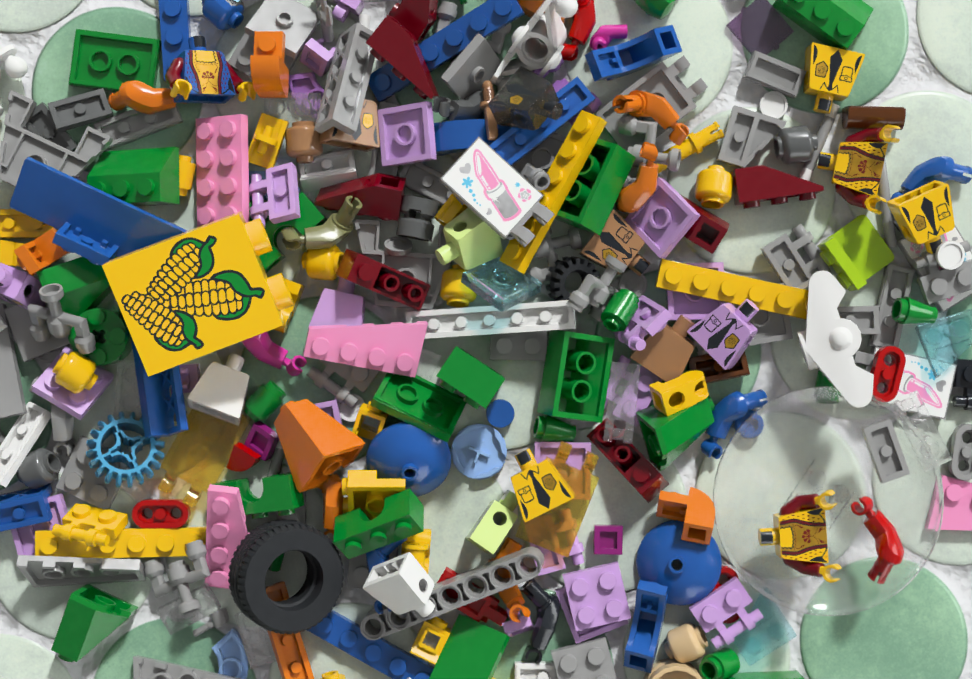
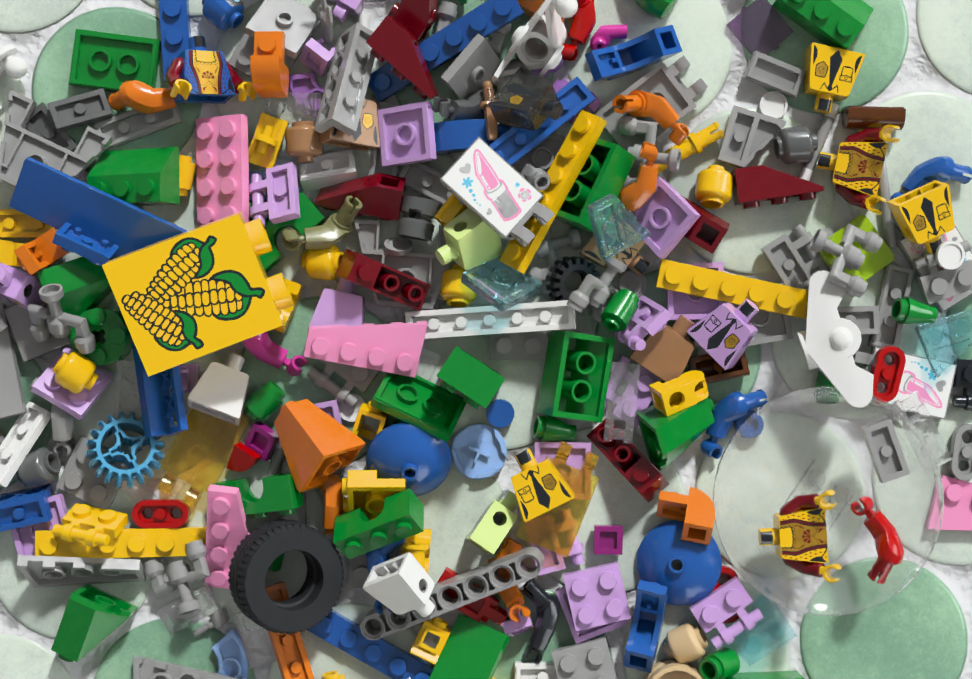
none -> clear light blue wing [586,194,651,260]
none -> light grey piece [809,224,883,298]

